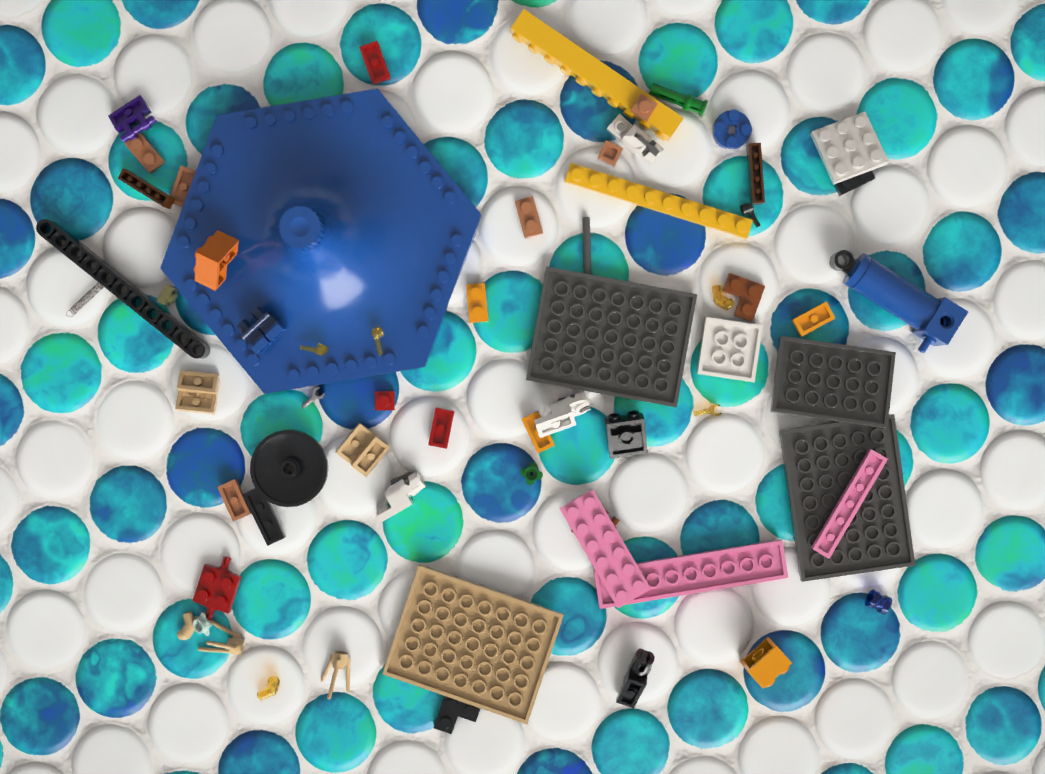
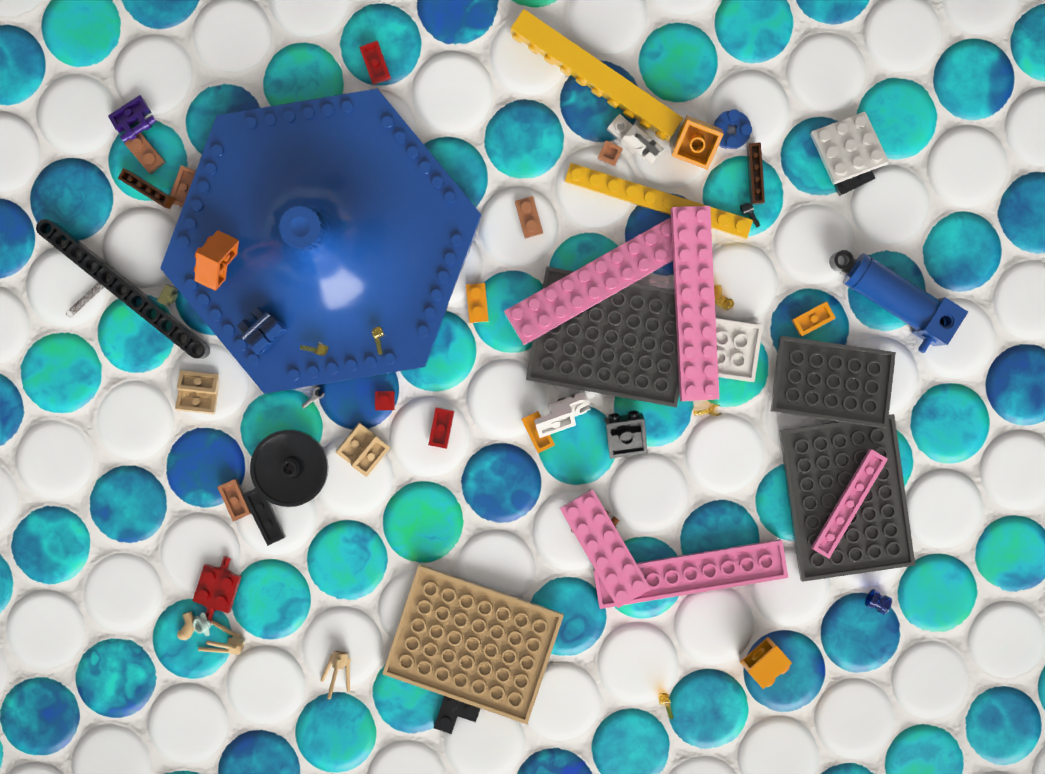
clear yellow arm [257,676,280,701] -> none
white plate [375,471,426,523] -> none
green plate [520,462,543,485] -> none
dark grey bar [582,217,591,275] -> none
black plate [616,648,655,708] -> none
nougat plate [630,94,657,122] -> none
green pin [649,83,708,117] -> none
dark orange plate [722,273,765,322] -> none
none -> bright pink plate [504,218,673,346]
none -> clear yellow hand [658,693,674,719]
none -> light orange brick [671,115,724,170]
none -> bright pink plate [671,206,719,401]

